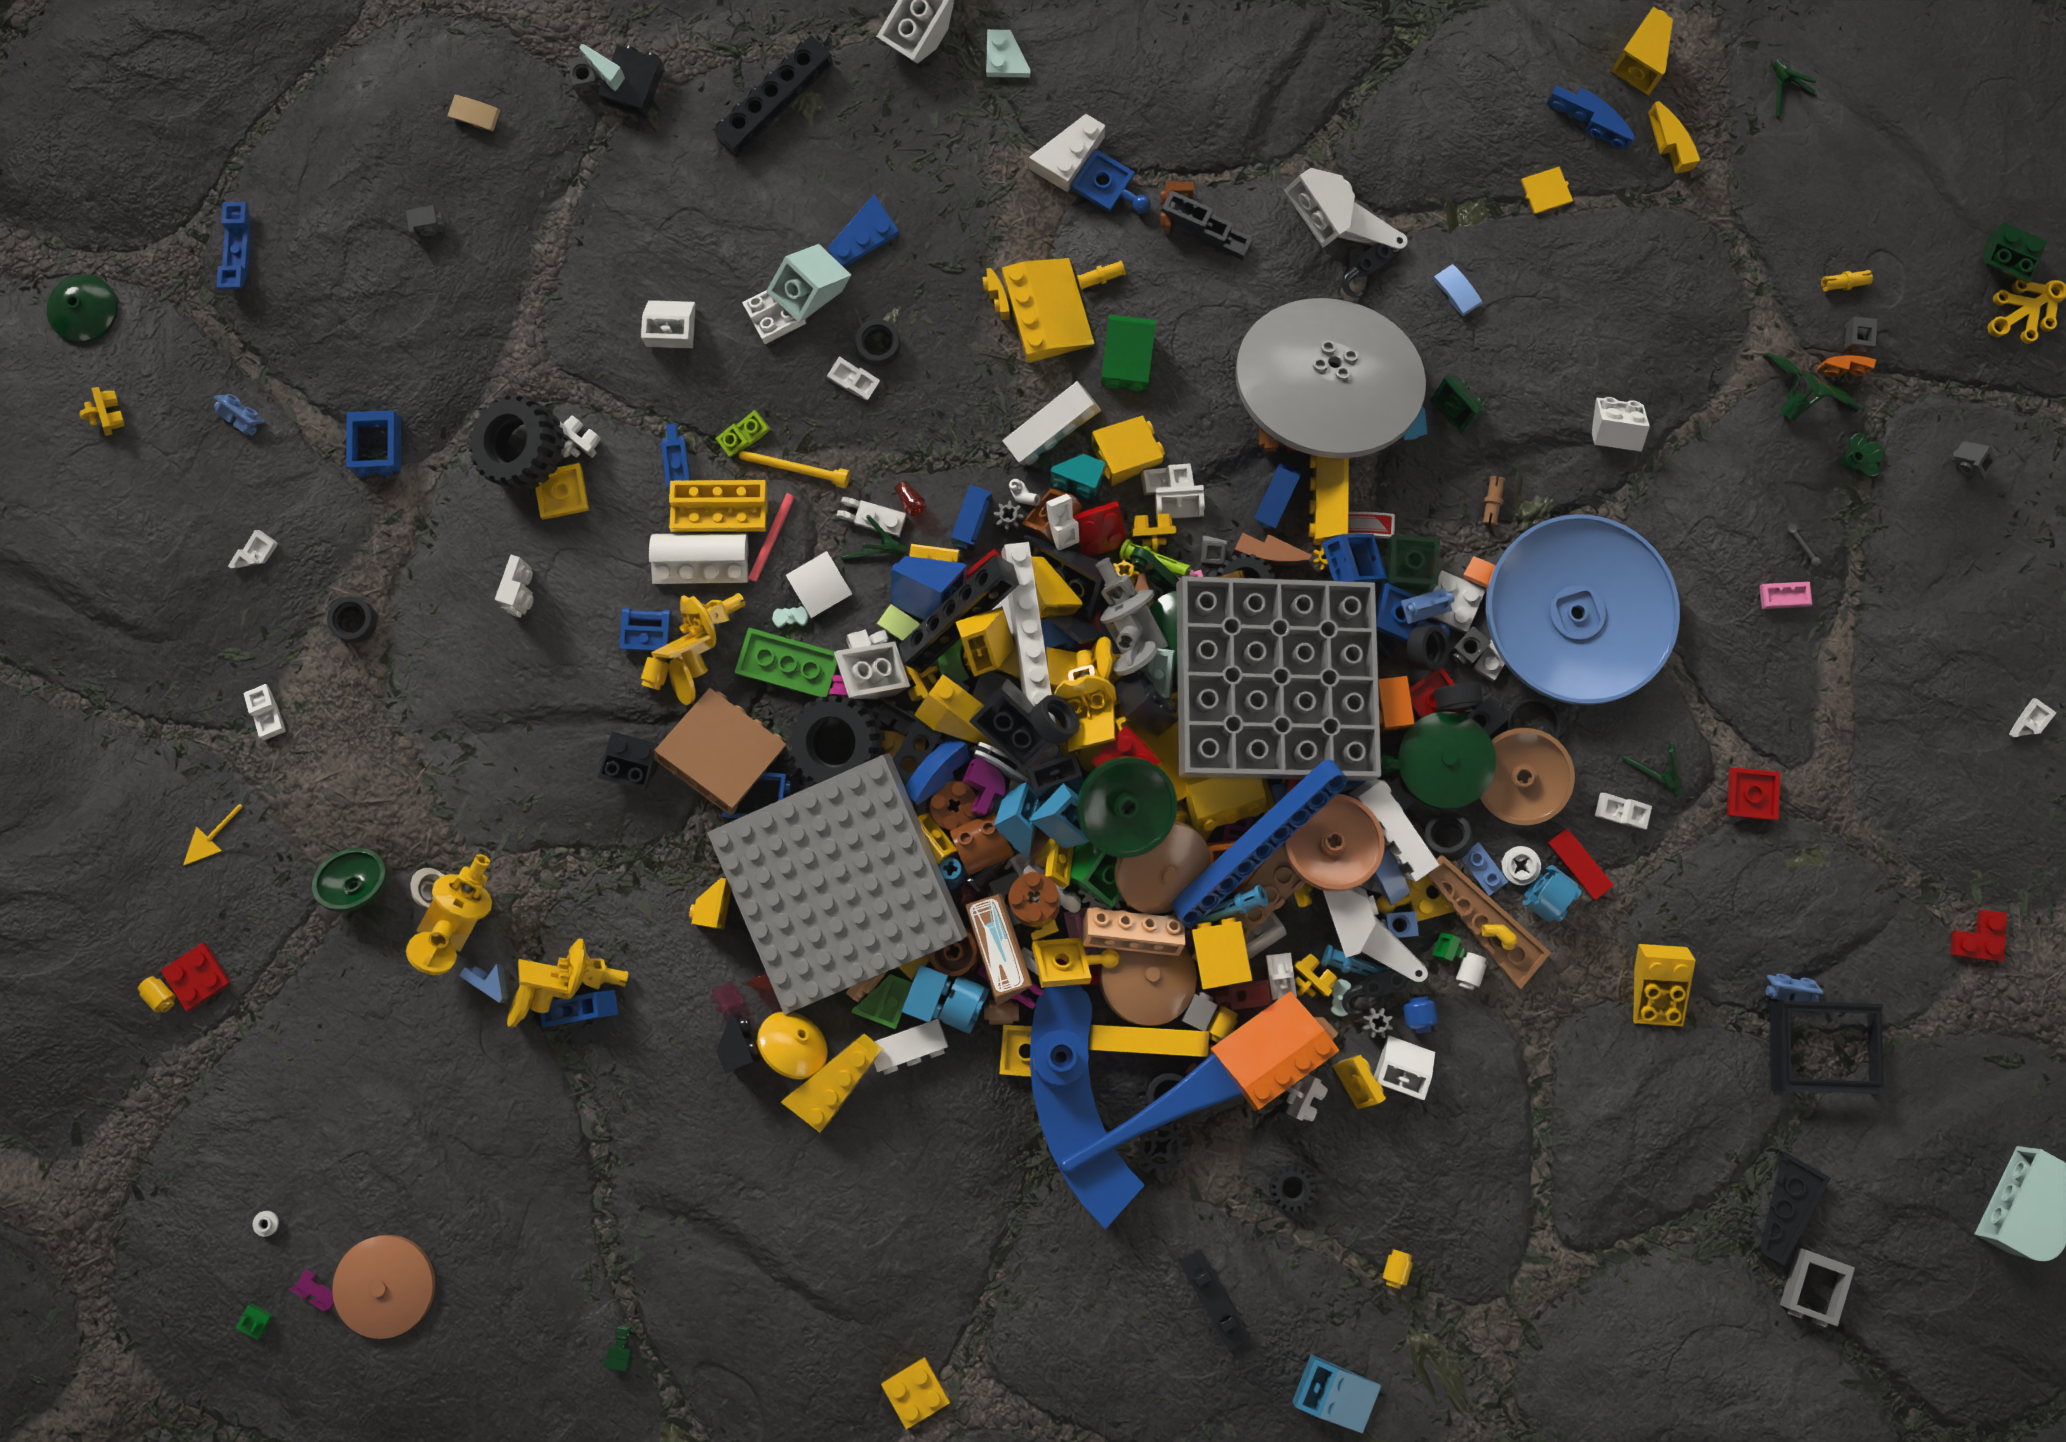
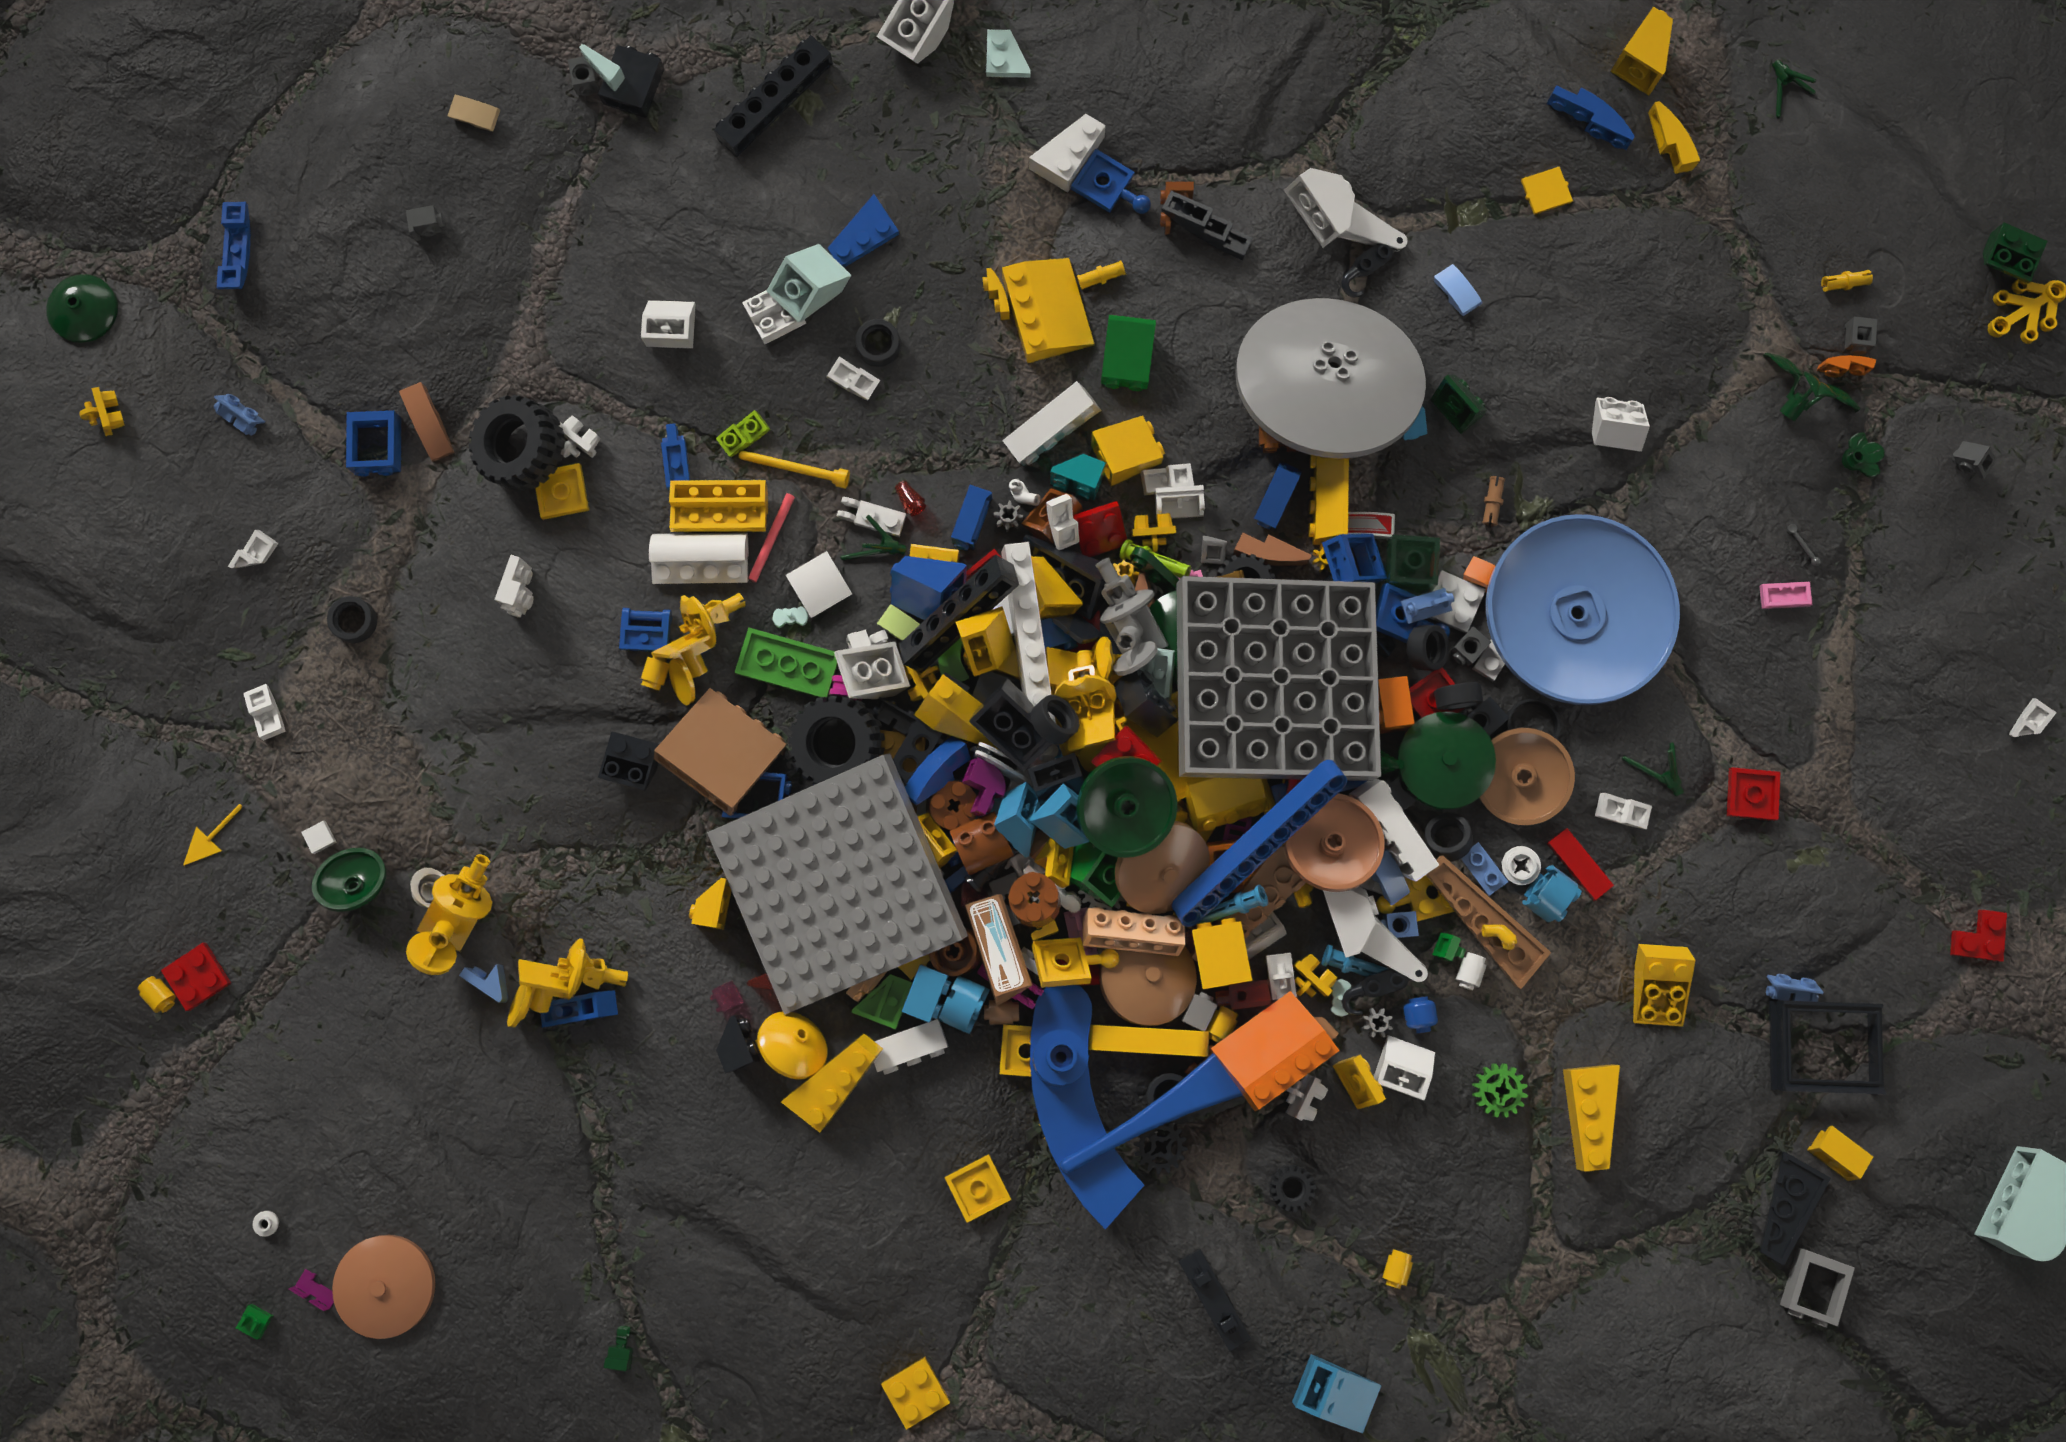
dark azure bush [939,858,964,884] -> none
none -> white tile [301,821,337,854]
none -> nougat slope [399,382,455,462]
none -> yellow plate [944,1154,1011,1223]
none -> bright green gear [1472,1063,1528,1118]
none -> yellow wedge [1563,1064,1620,1172]
none -> yellow hinge [1807,1126,1873,1181]

